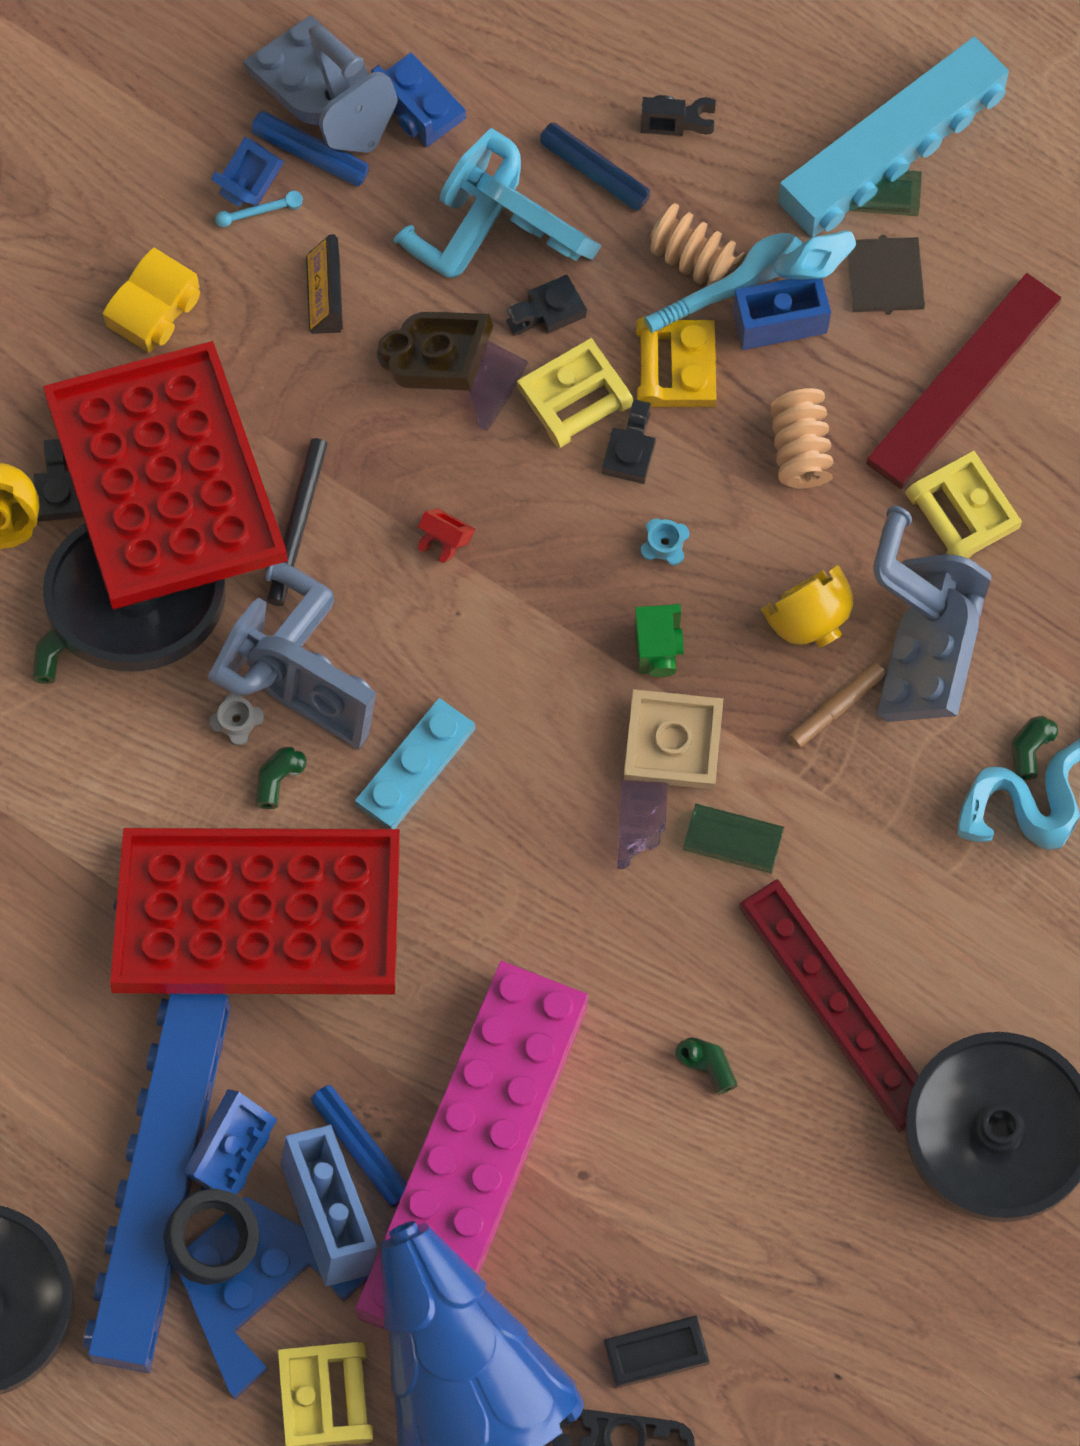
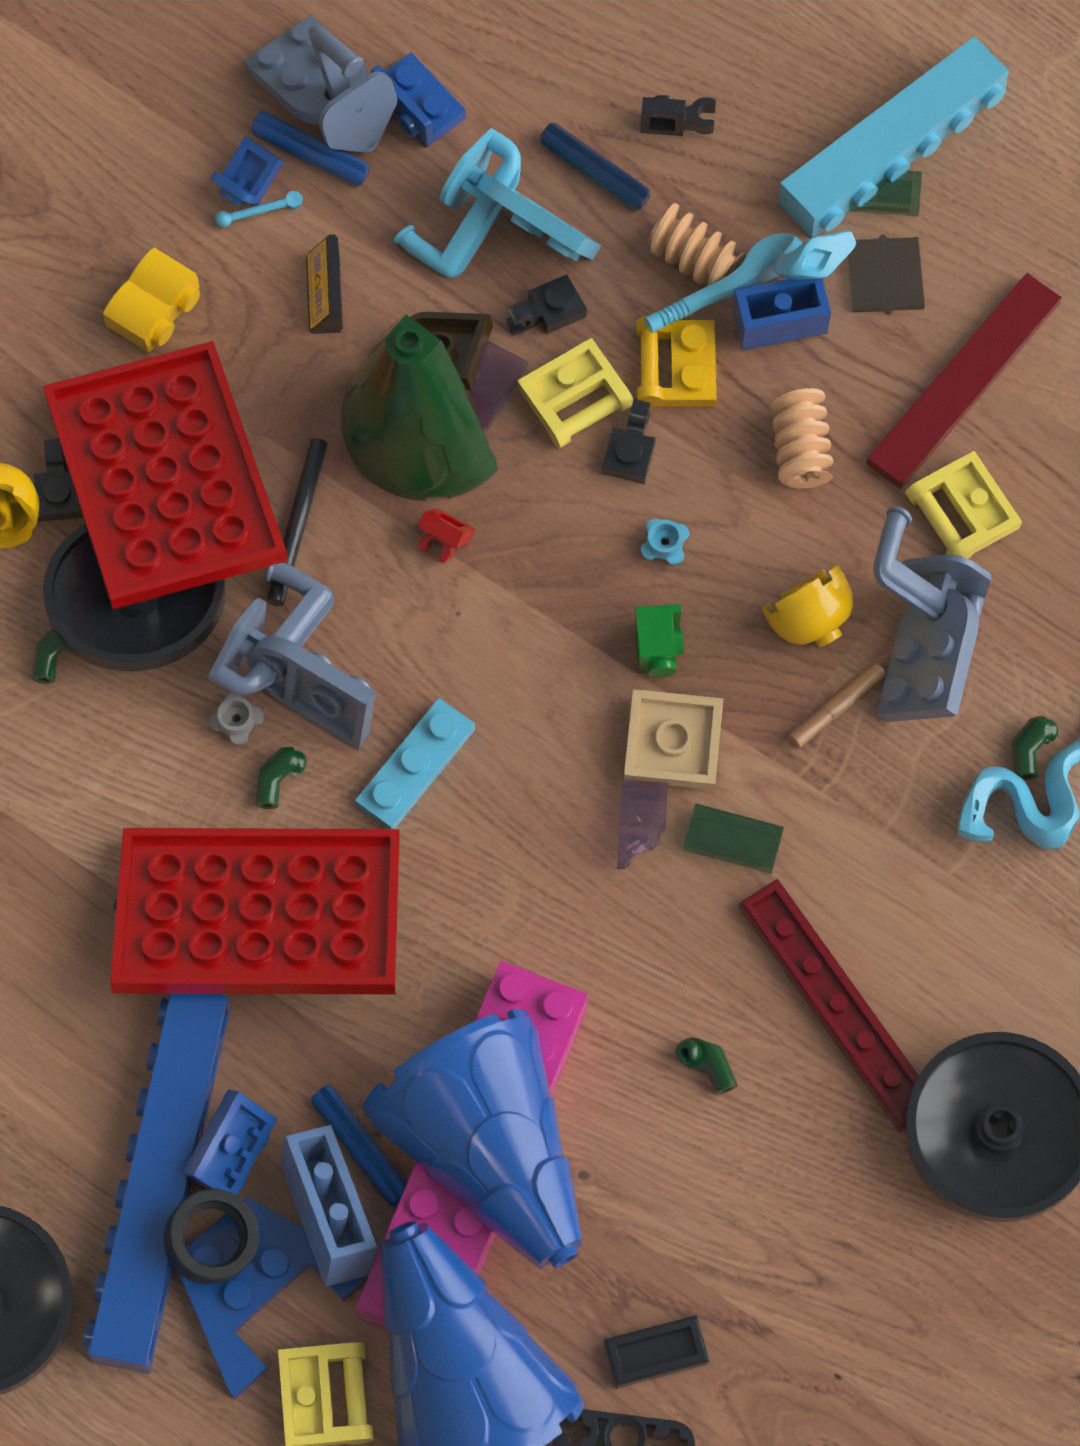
none -> dark green cone [341,315,498,501]
none -> blue cone [363,1009,582,1269]

